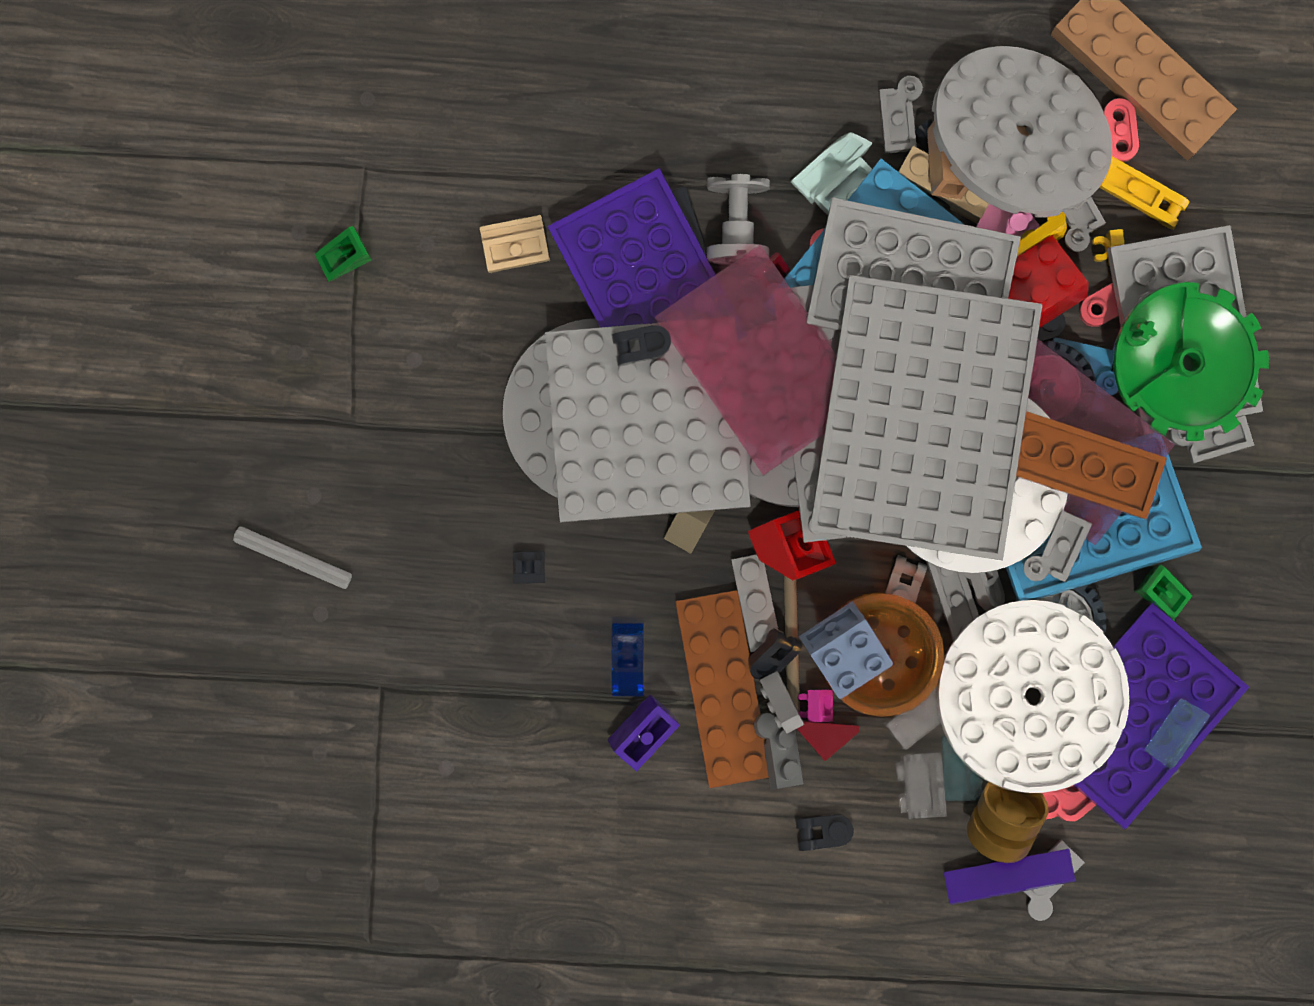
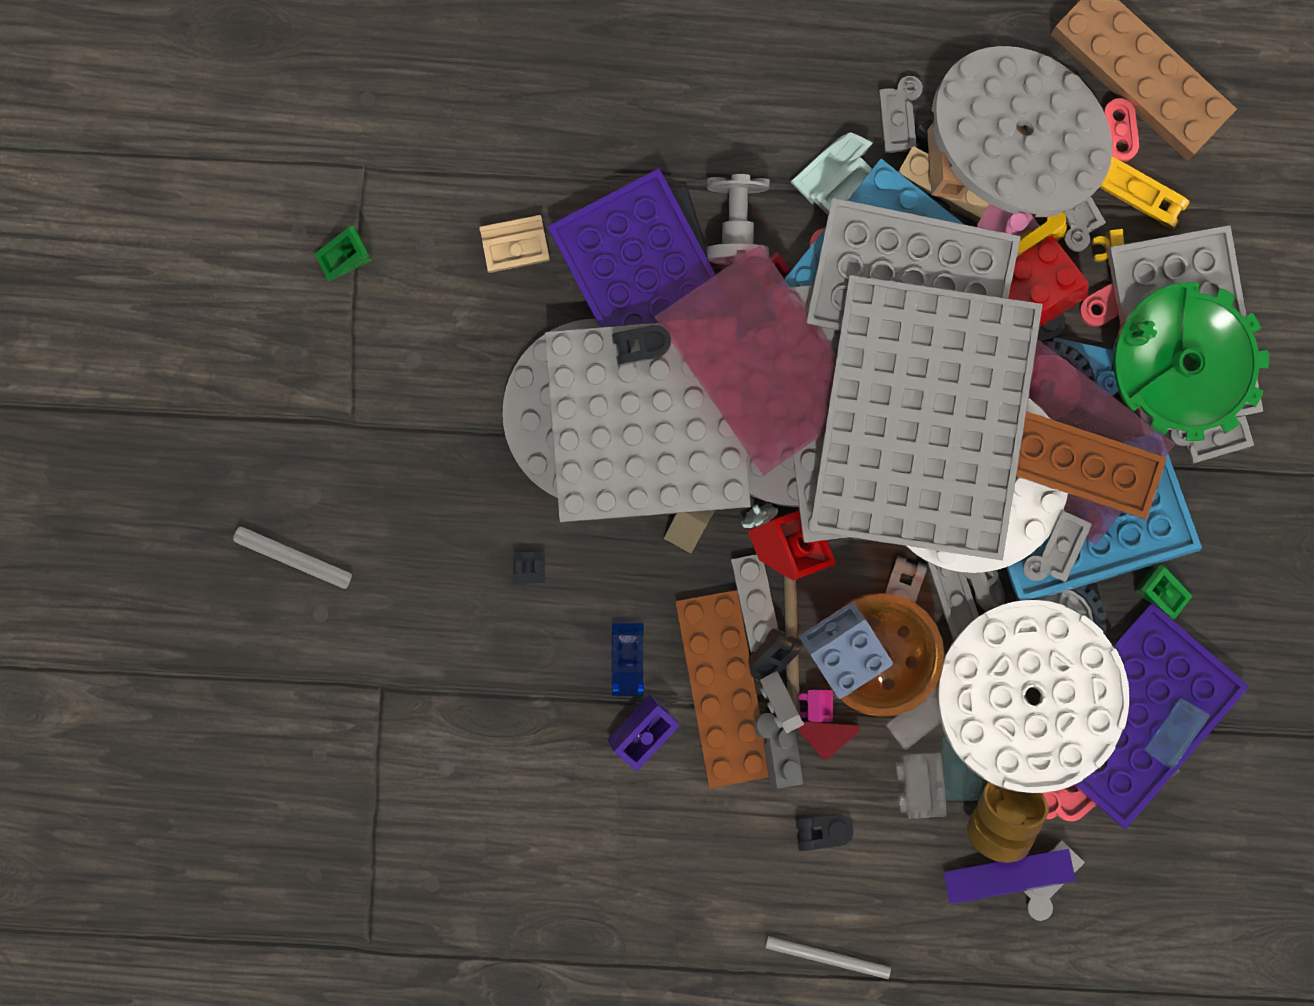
none -> light aqua plant [741,503,778,528]
none -> light grey bar [765,936,891,979]

